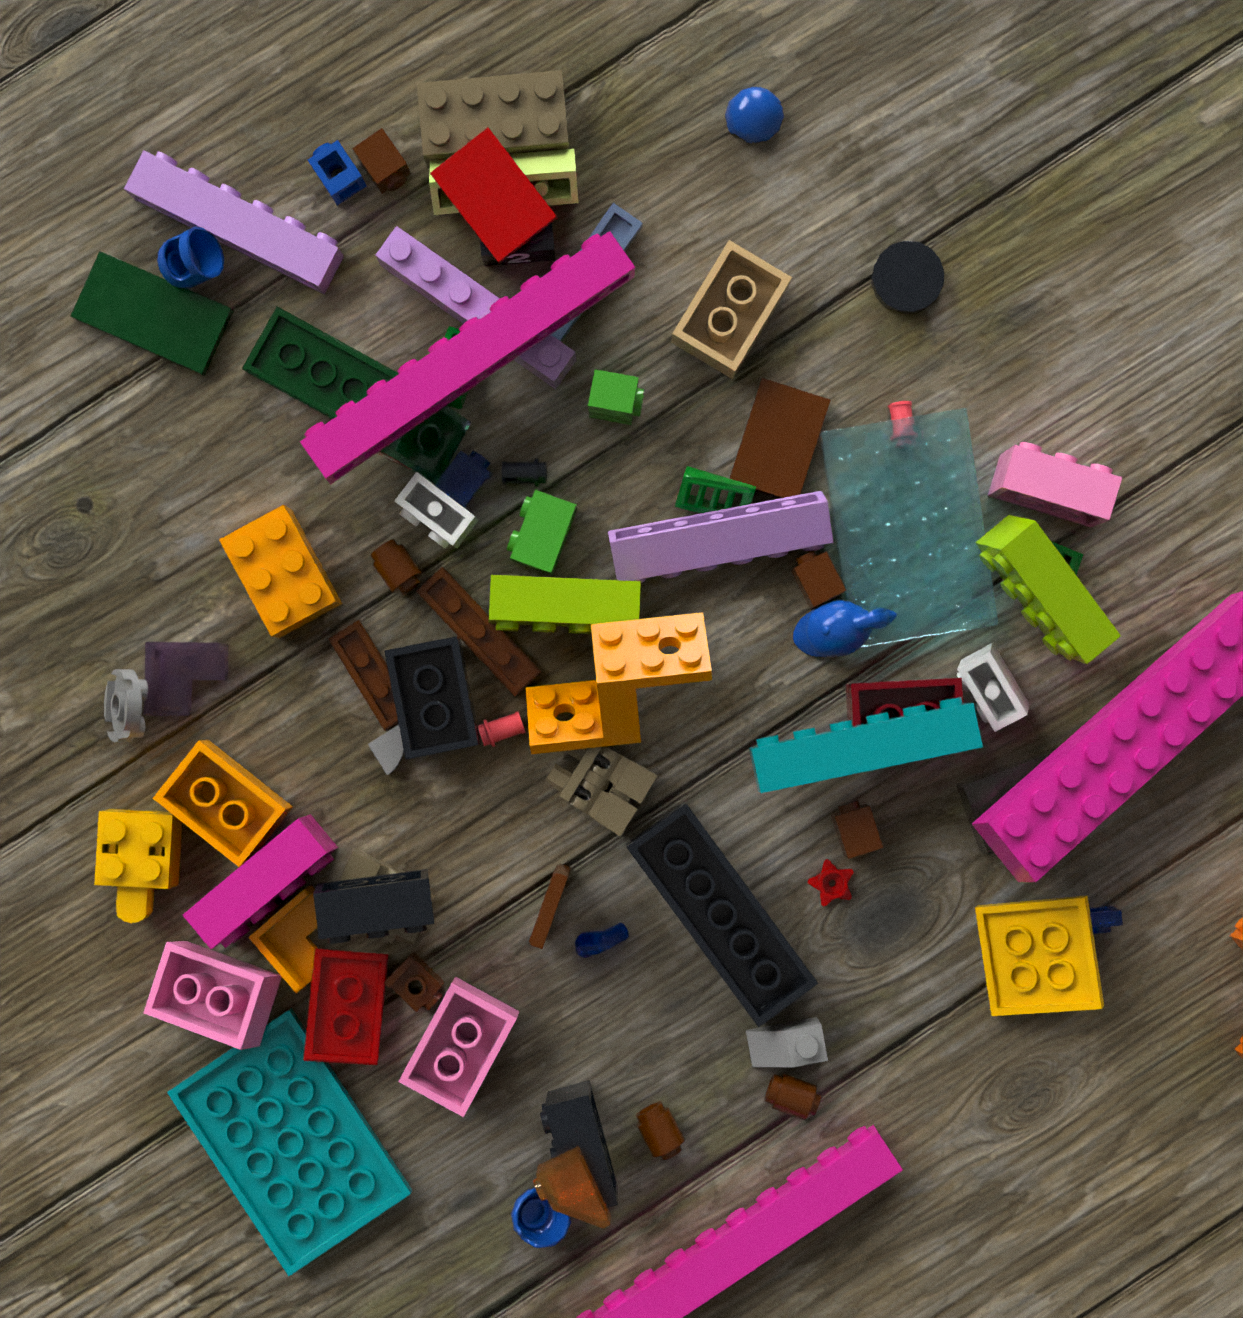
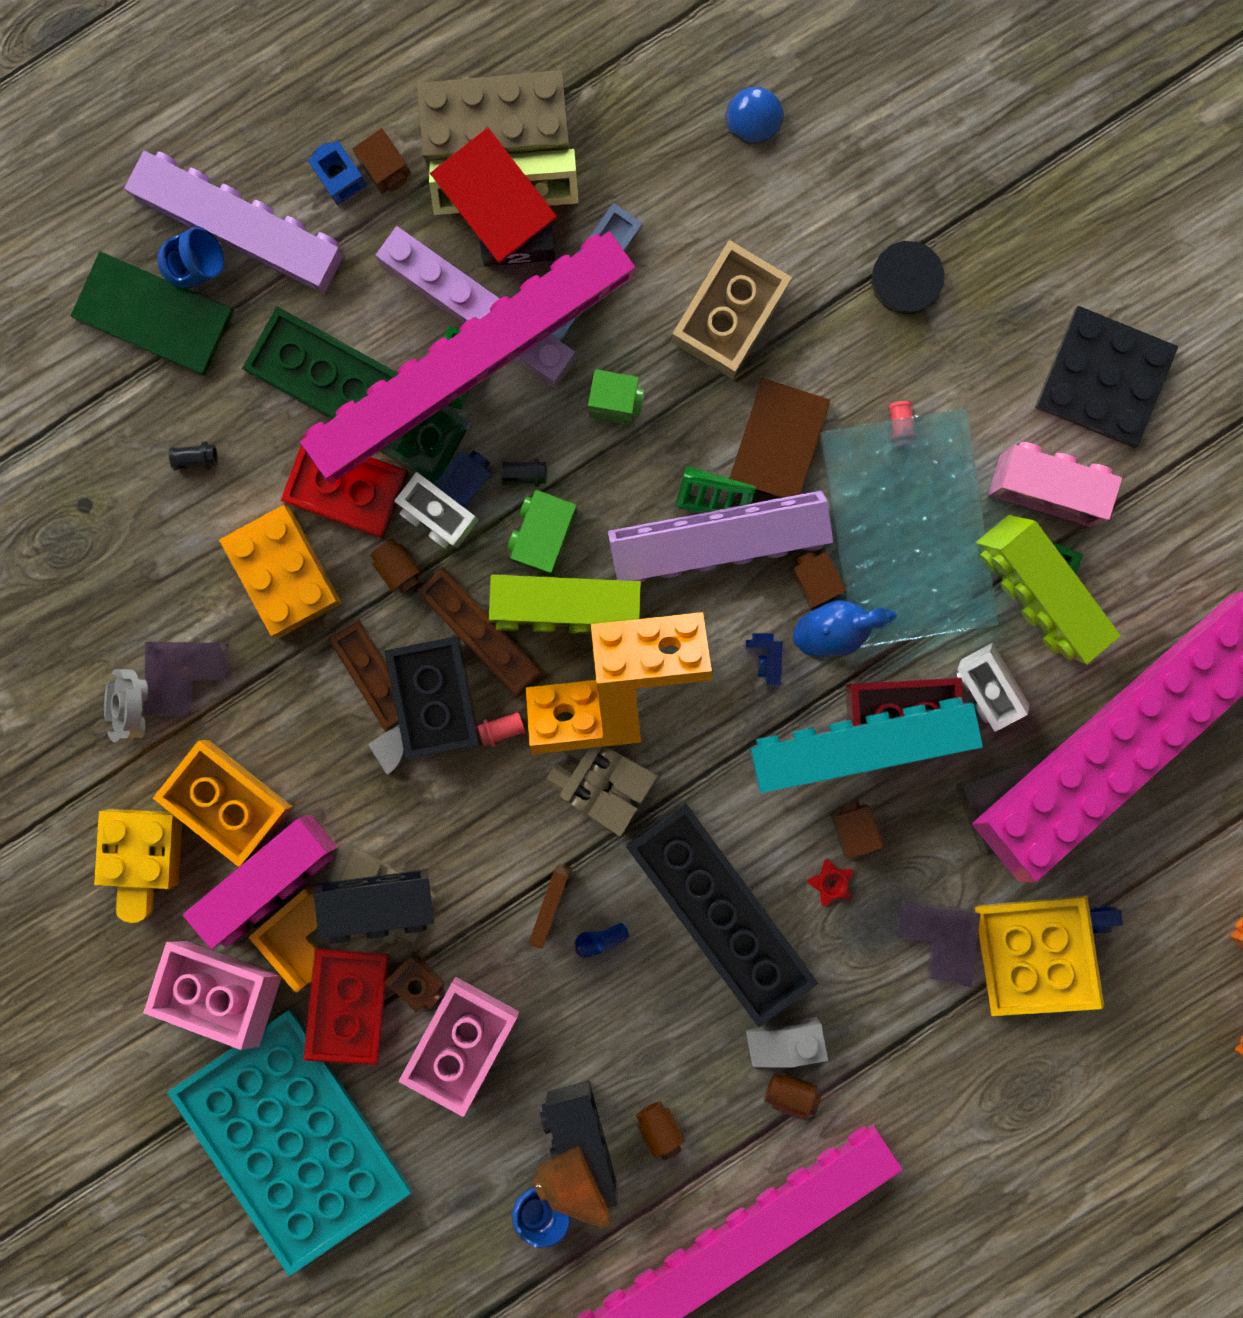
none -> black pin [169,441,218,471]
none -> red tile [280,435,408,539]
none -> clear blue bracket [744,633,783,686]
none -> clear purple panel [896,900,980,987]
none -> black plate [1035,306,1179,448]

